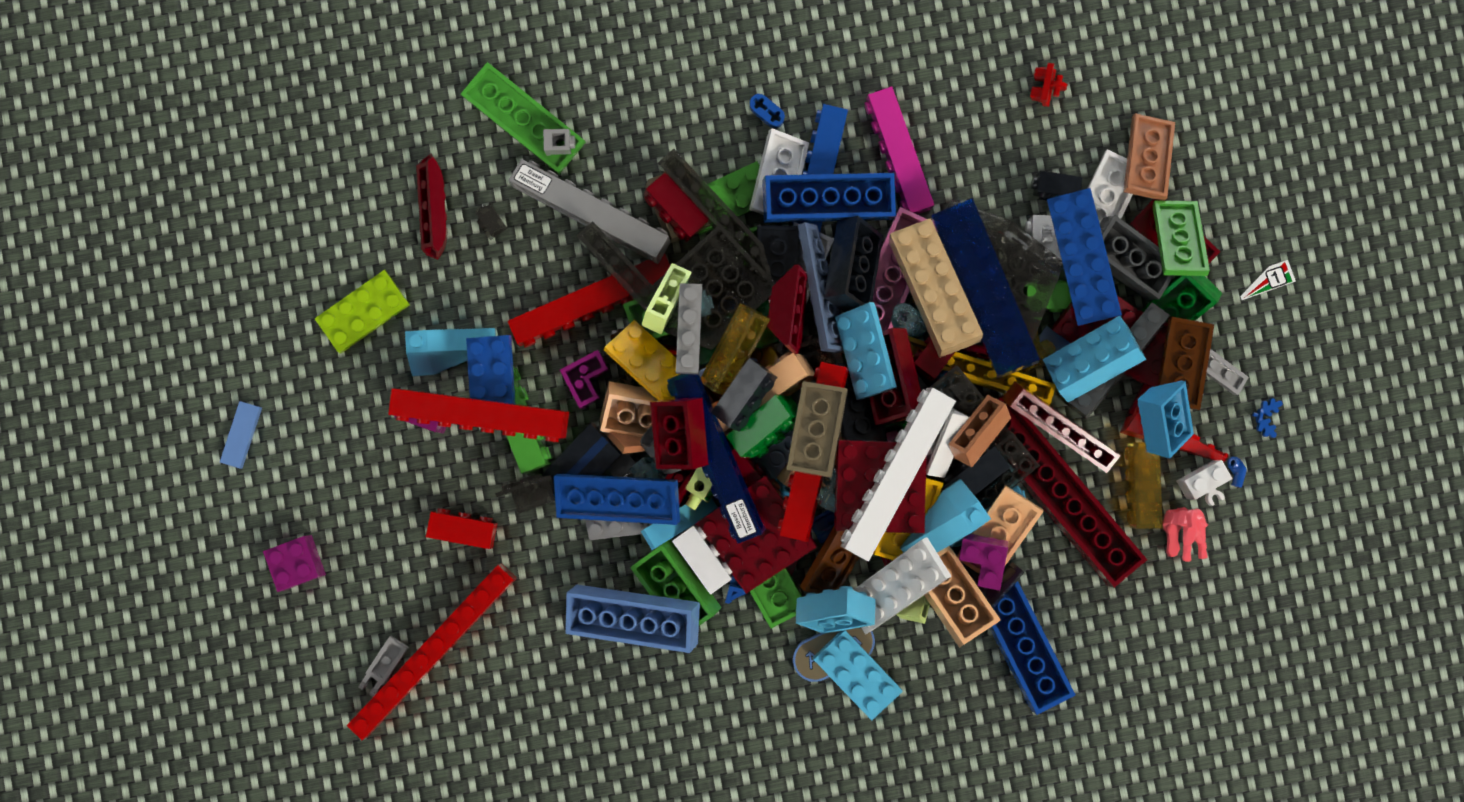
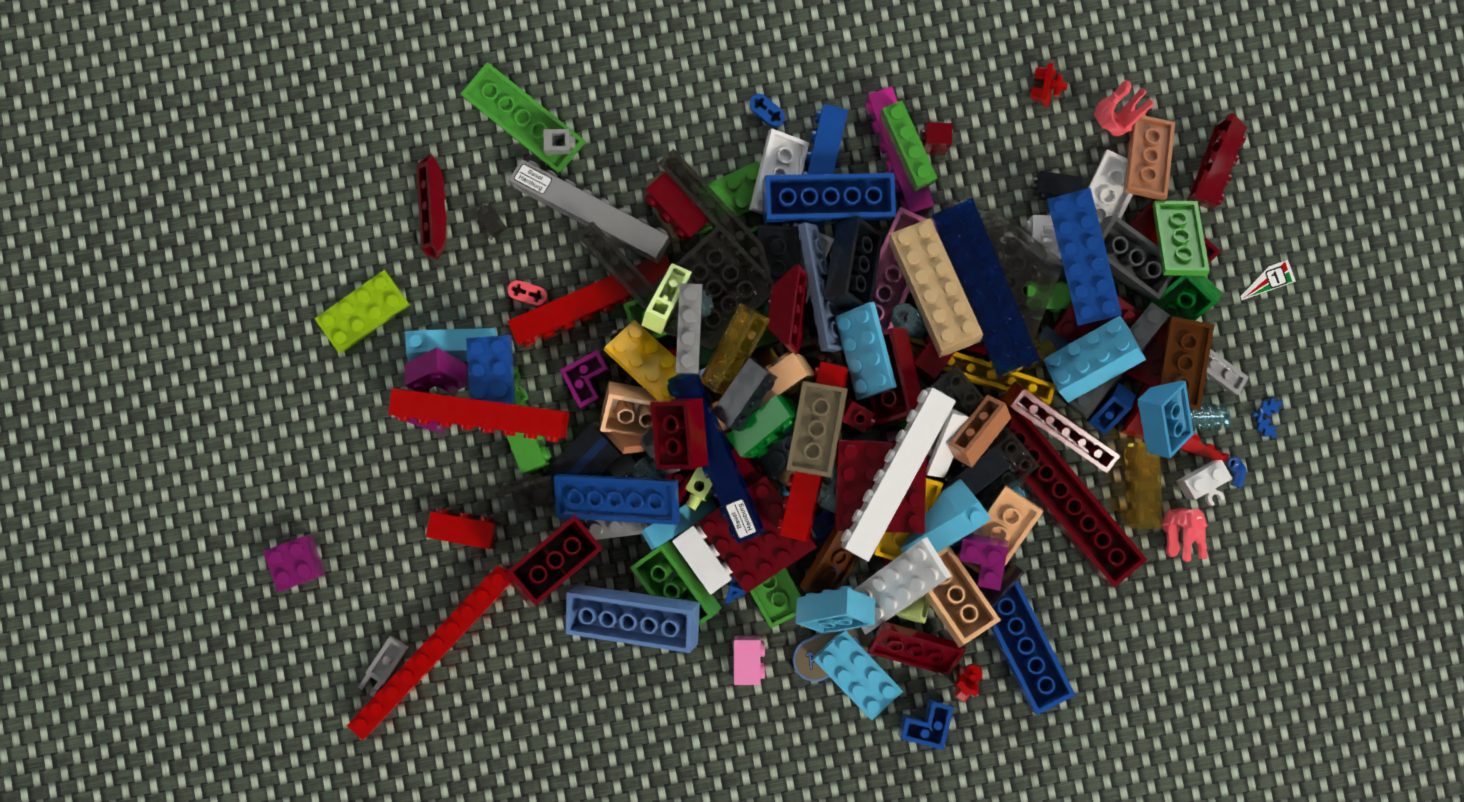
medium blue tile [220,401,262,469] -> none
none -> magenta brick [405,347,467,394]
none -> dark red brick [503,515,603,608]
none -> coral beam [508,280,548,307]
none -> bright pink brick [734,635,765,685]
none -> dark red brick [842,399,876,433]
none -> dark red plate [868,621,965,676]
none -> bright green brick [880,100,937,192]
none -> blue brick [898,698,954,750]
none -> dark red brick [918,122,953,155]
none -> red hips [954,664,983,702]
none -> blue slope [1088,383,1136,434]
none -> coral piece [1094,80,1154,136]
none -> dark red wedge [1187,113,1247,210]
none -> clear light blue piece [1190,404,1231,431]

